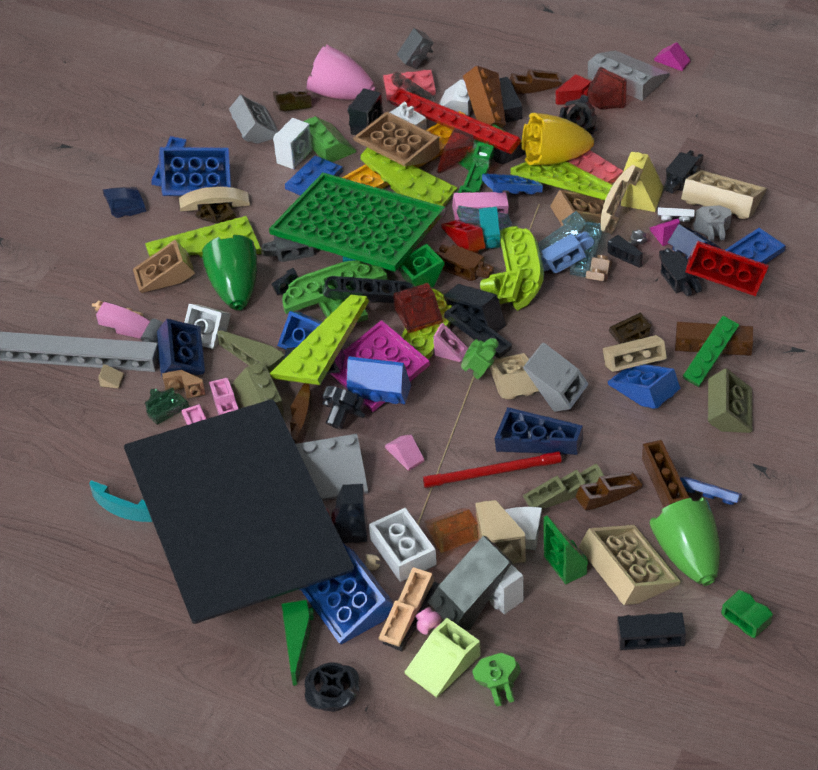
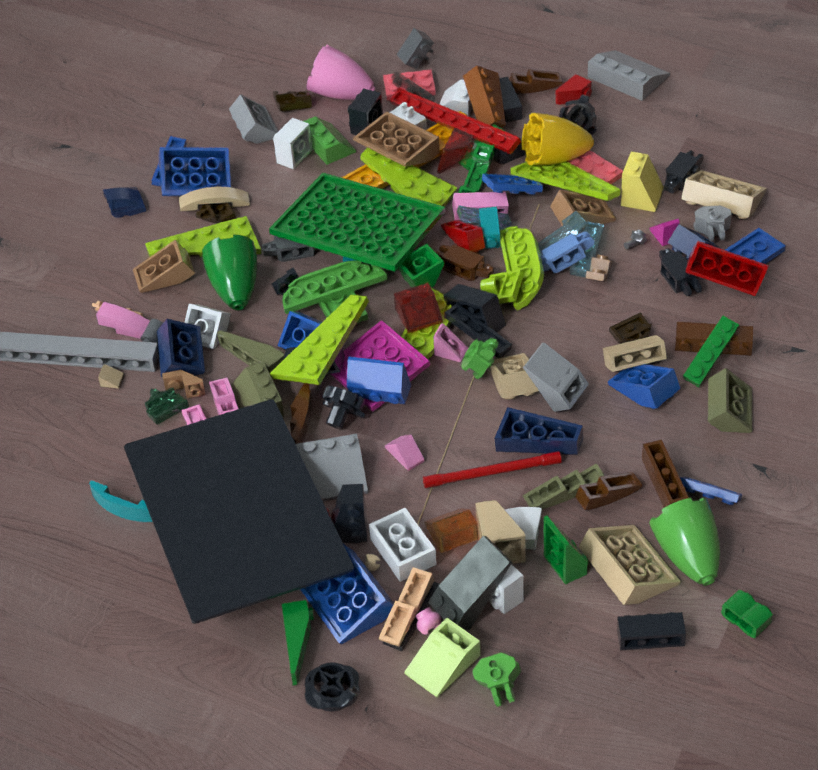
blue plate [285,155,343,195] -> none
black beam [322,276,414,304] -> none
clear red slope [588,67,627,109] -> none
tan slope [601,165,643,234] -> none
black slope [608,235,643,268] -> none
dark pink slope [654,42,690,71] -> none
white plate [658,208,694,222] -> none

